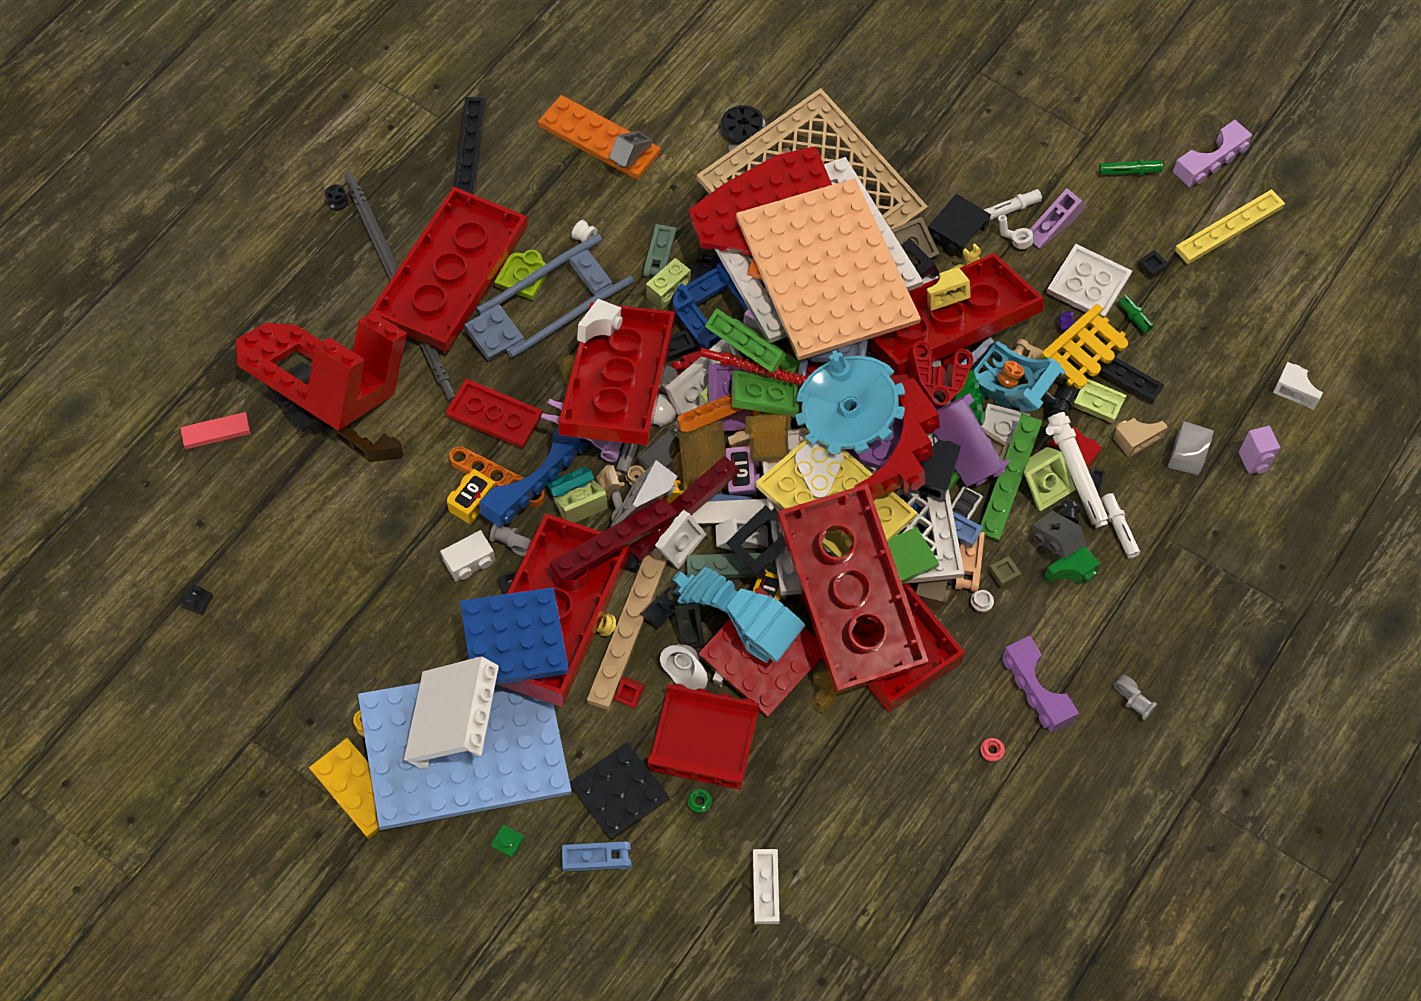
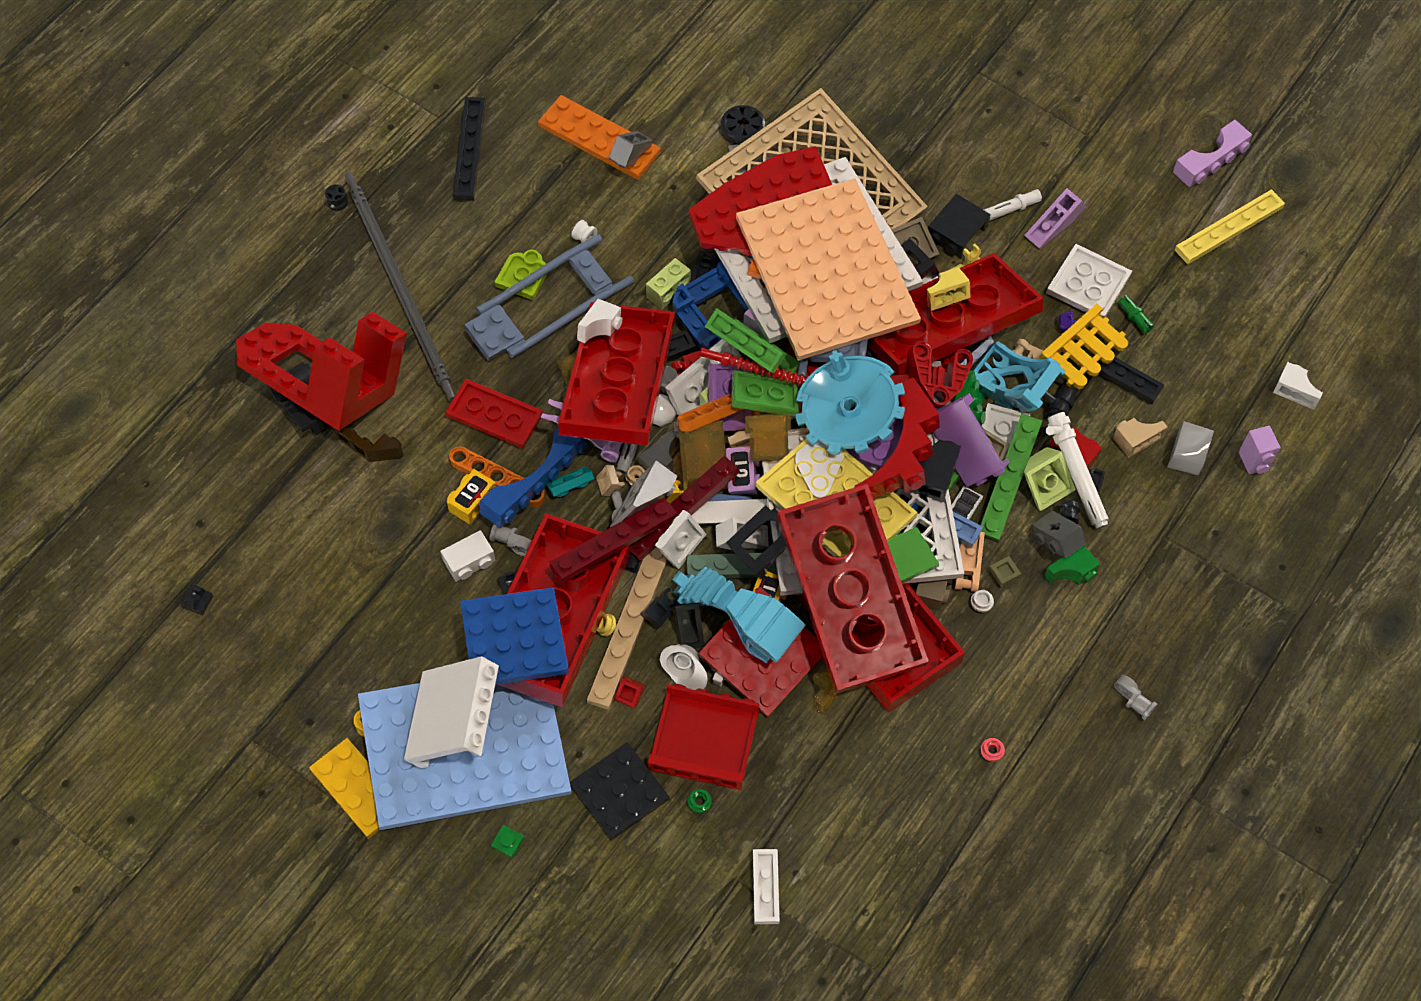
coral tile [181,412,251,449] -> none
red plate [370,187,528,352] -> none
yellowish green slope [553,480,608,523] -> none
medium blue plate [562,842,632,872] -> none
sand green plate [643,224,676,277] -> none
orange wheel [997,361,1024,388] -> none
white plate [998,215,1033,249] -> none
medium lavender arch [1003,636,1079,734] -> none
yellowish green plate [1073,379,1126,424] -> none
green pin [1099,159,1163,175] -> none
white pin [1101,493,1140,559] -> none
black plate [1137,250,1169,279] -> none

